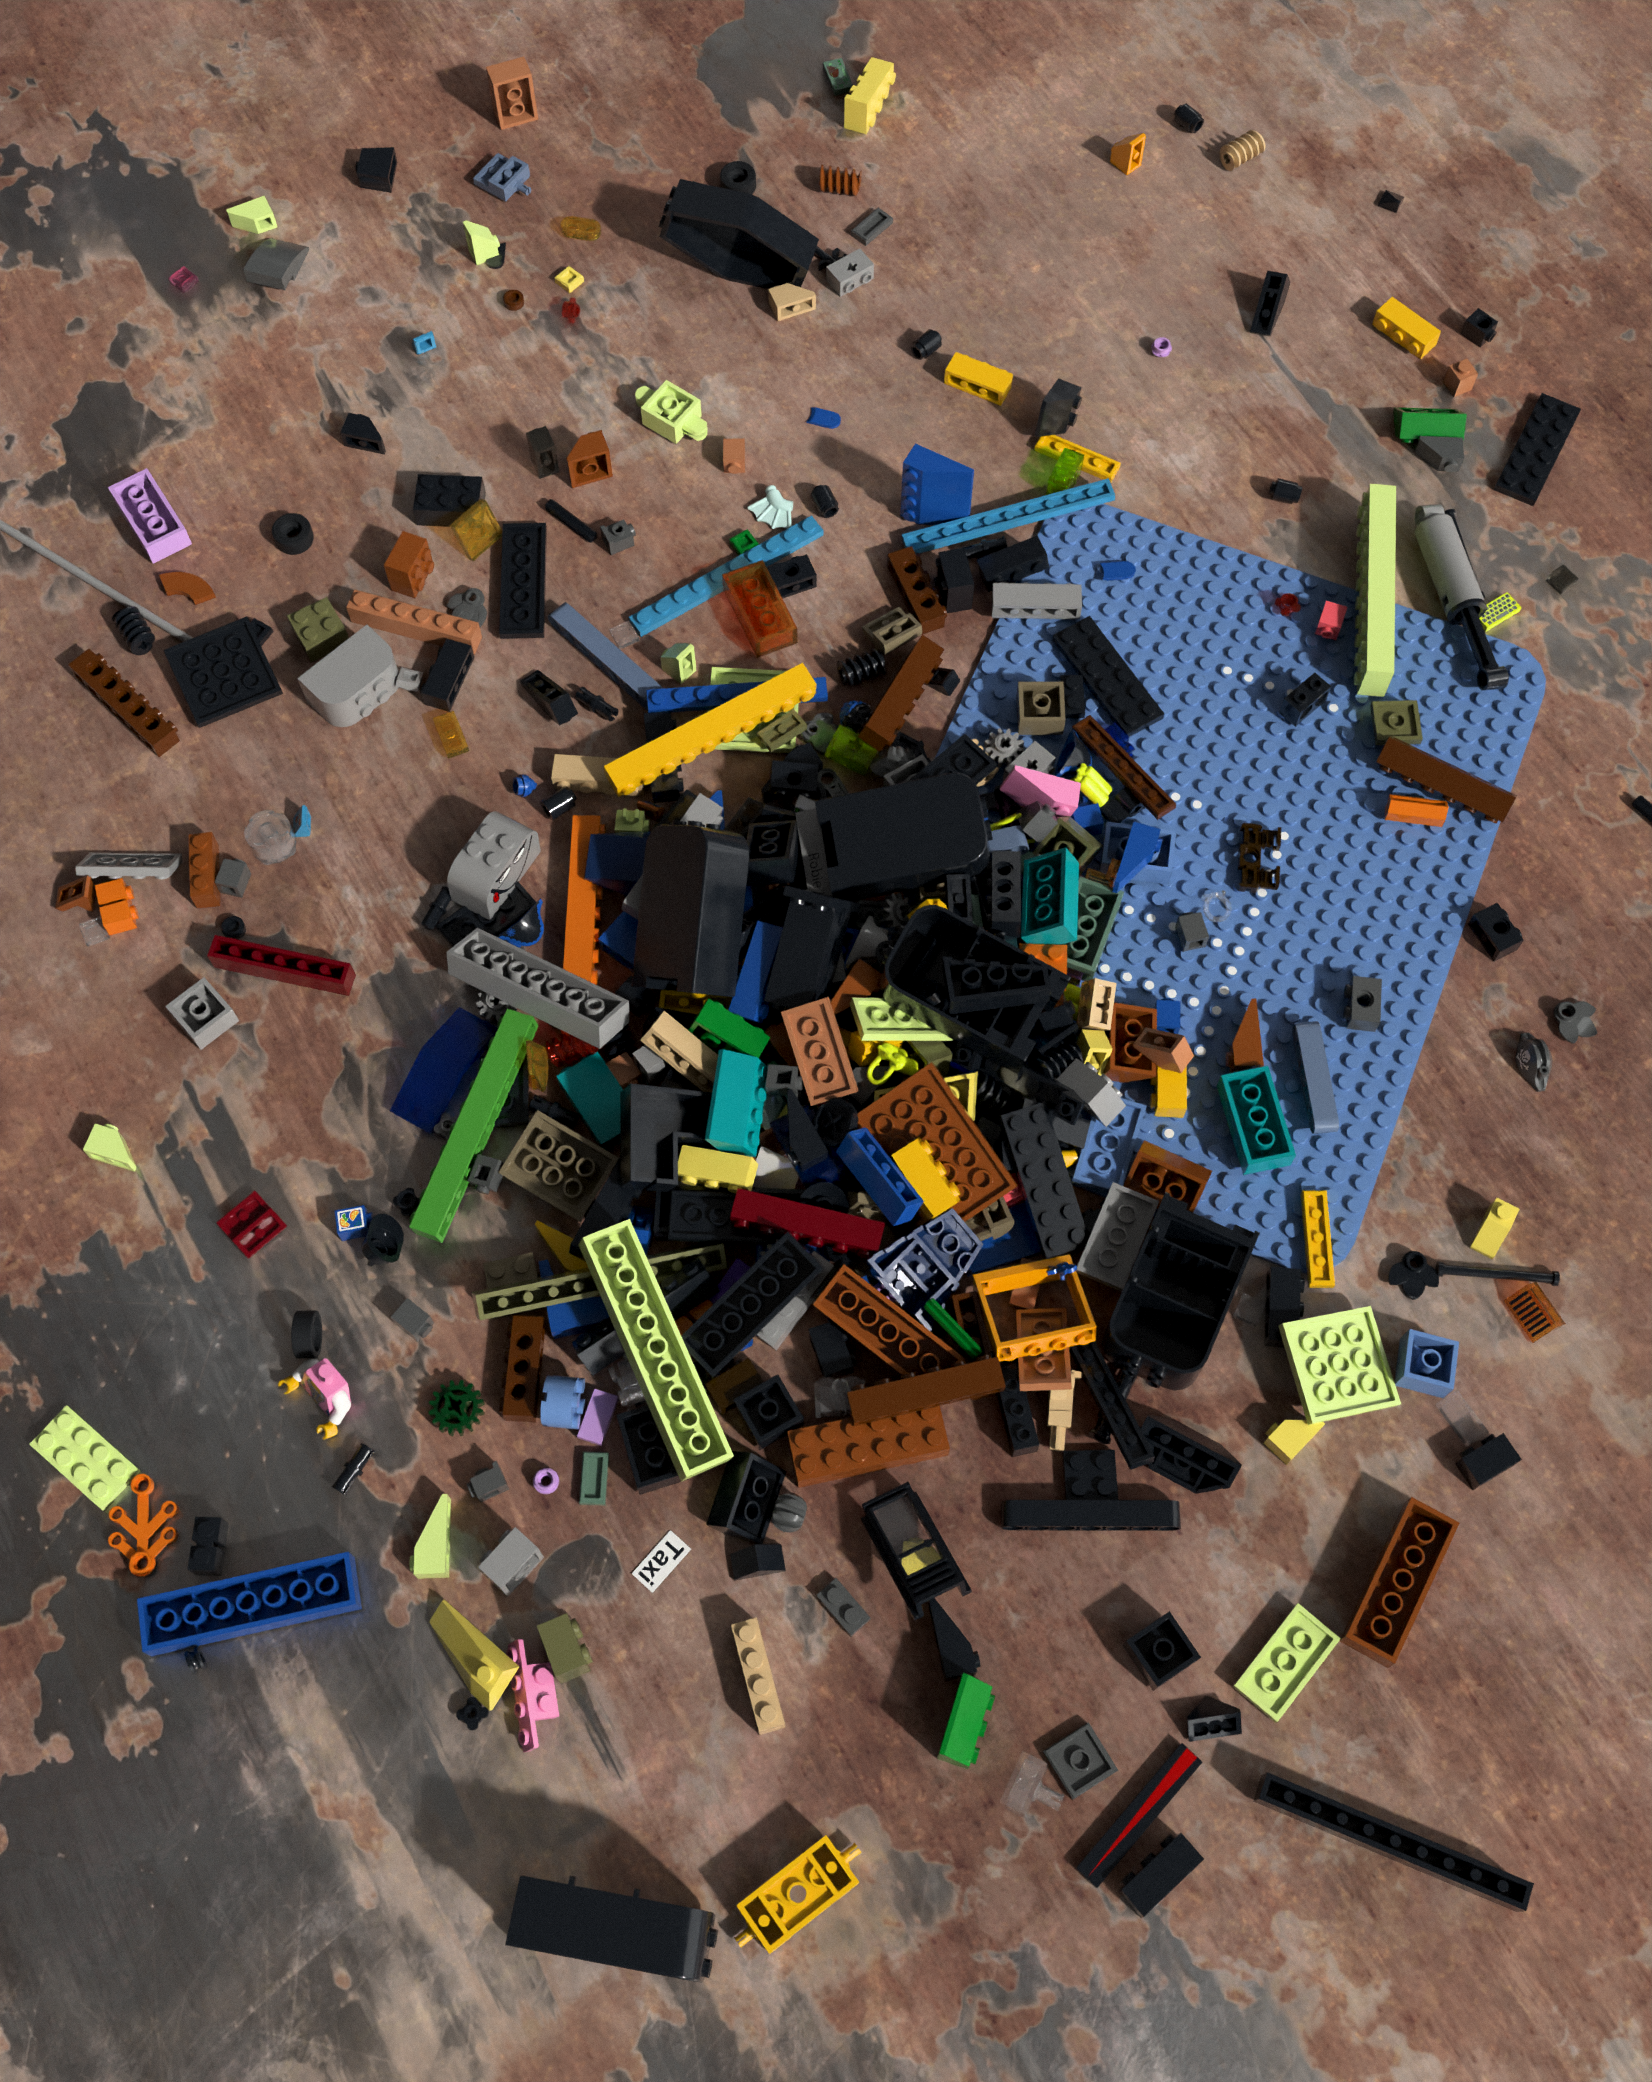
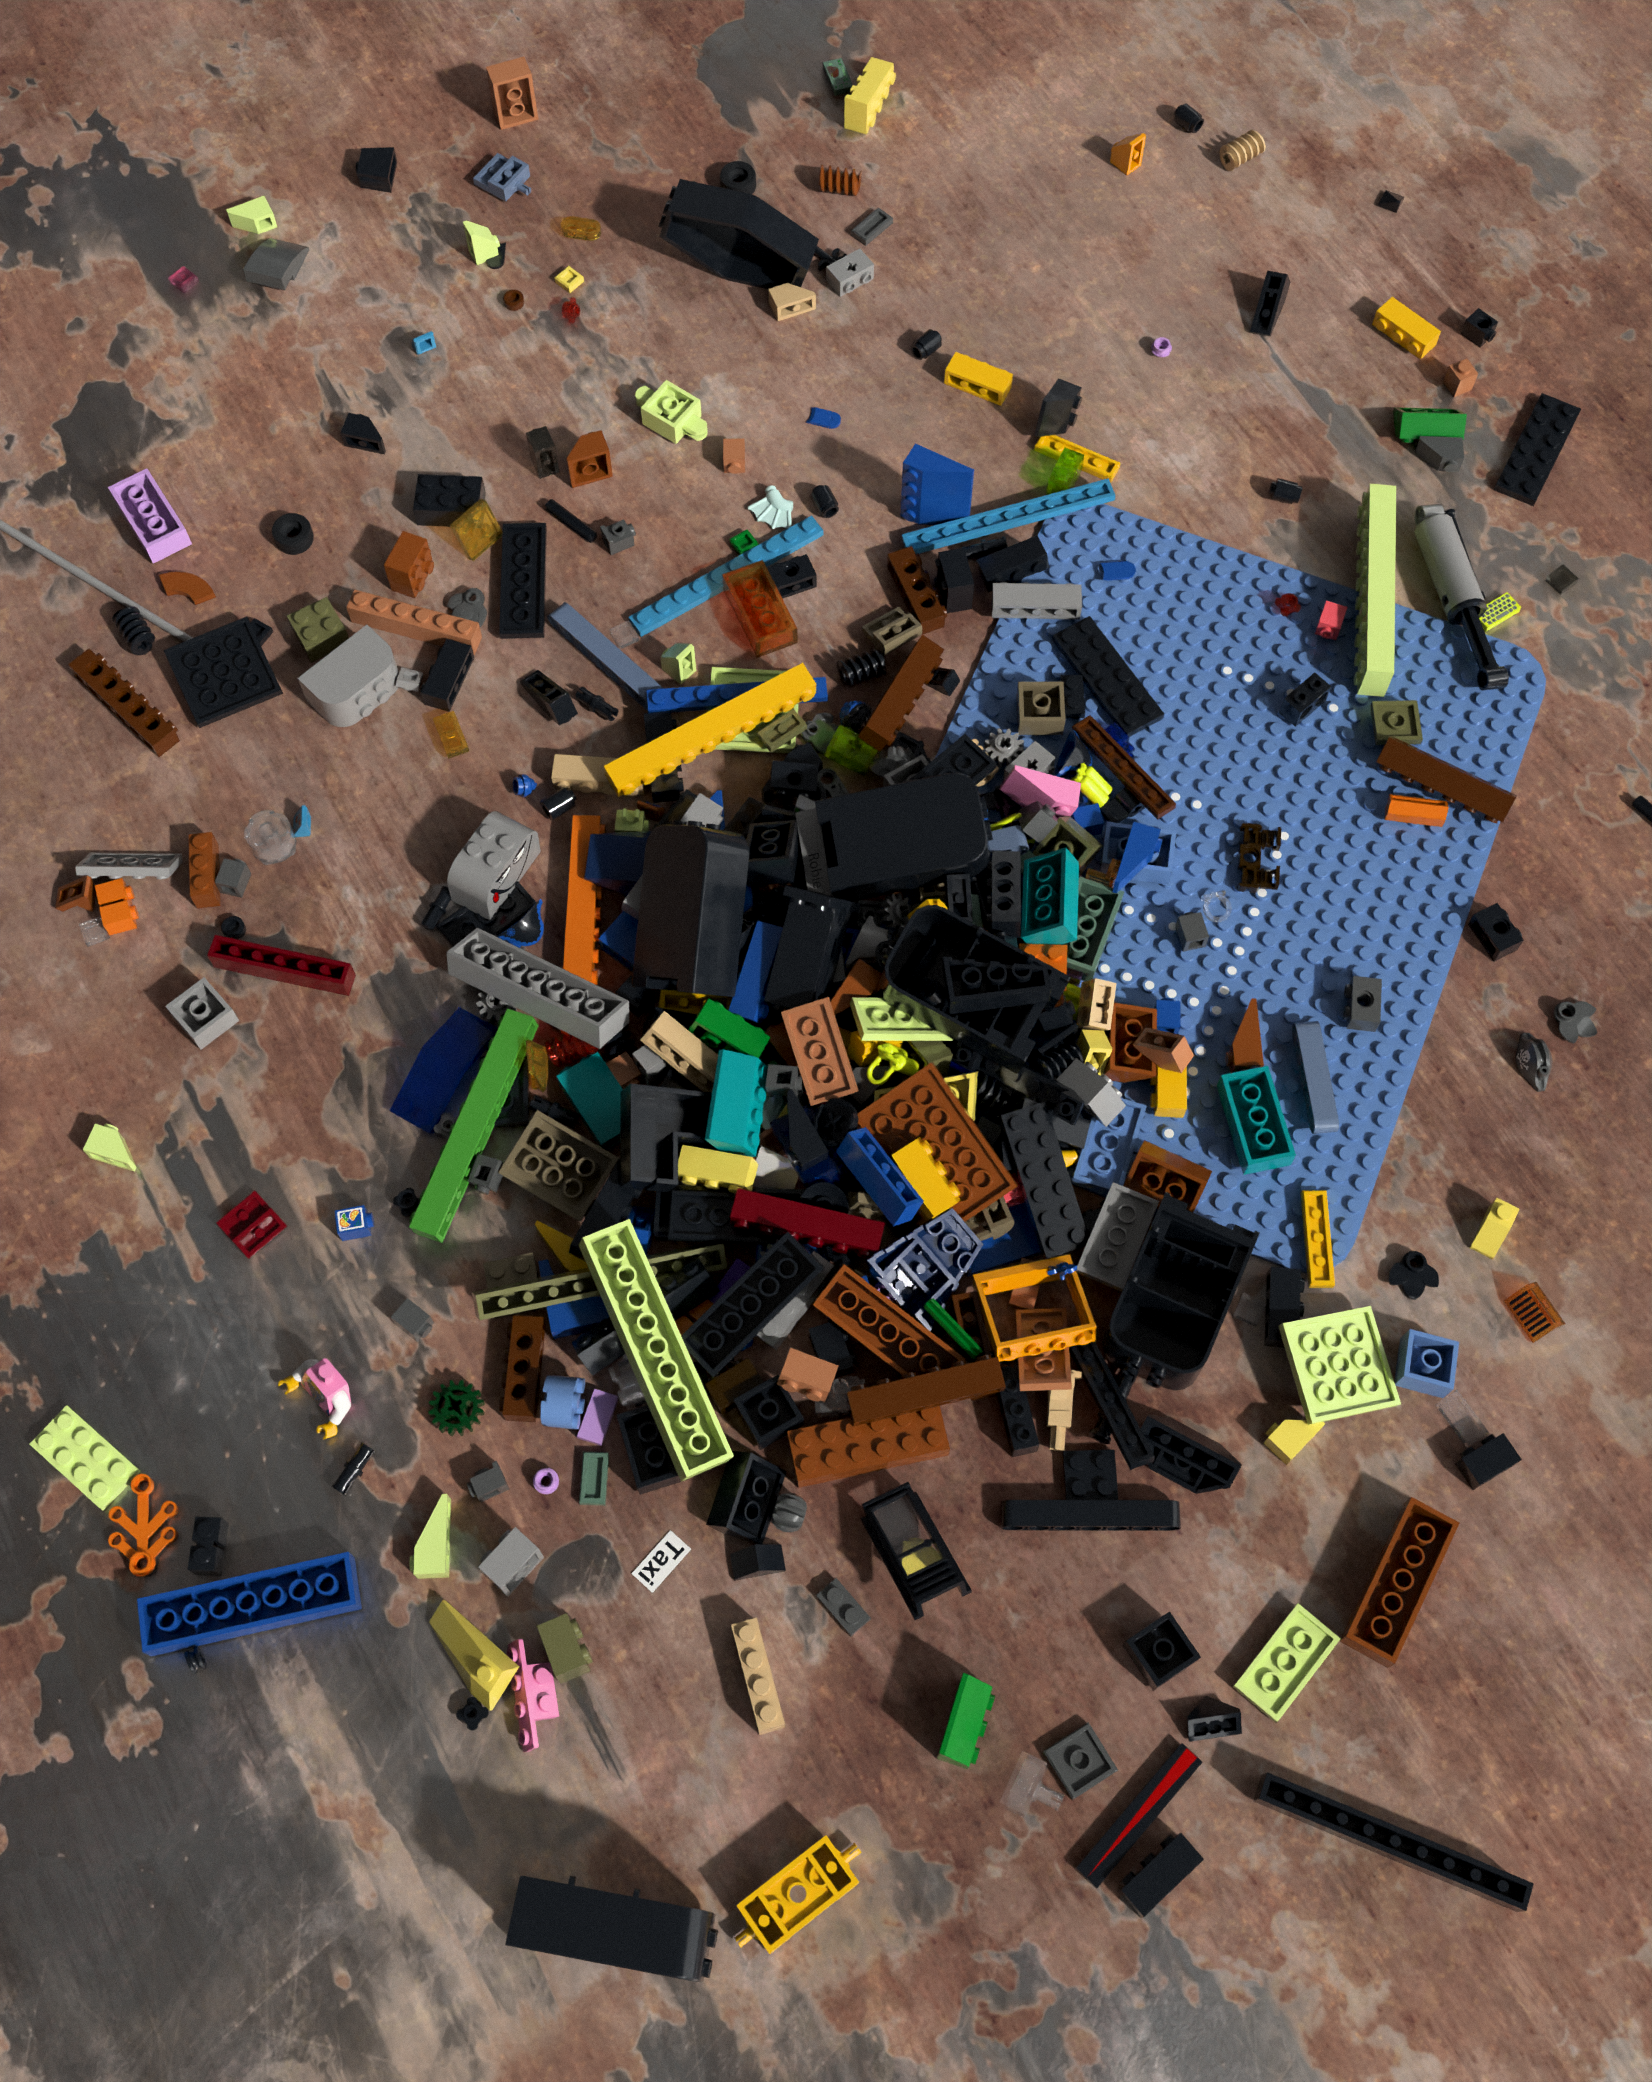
black tyre [291,1310,322,1359] -> none
black piece [361,1214,404,1267] -> none
black slope [928,1598,981,1682] -> none
black bar [1435,1262,1560,1286] -> none
none -> nougat brick [777,1348,838,1402]

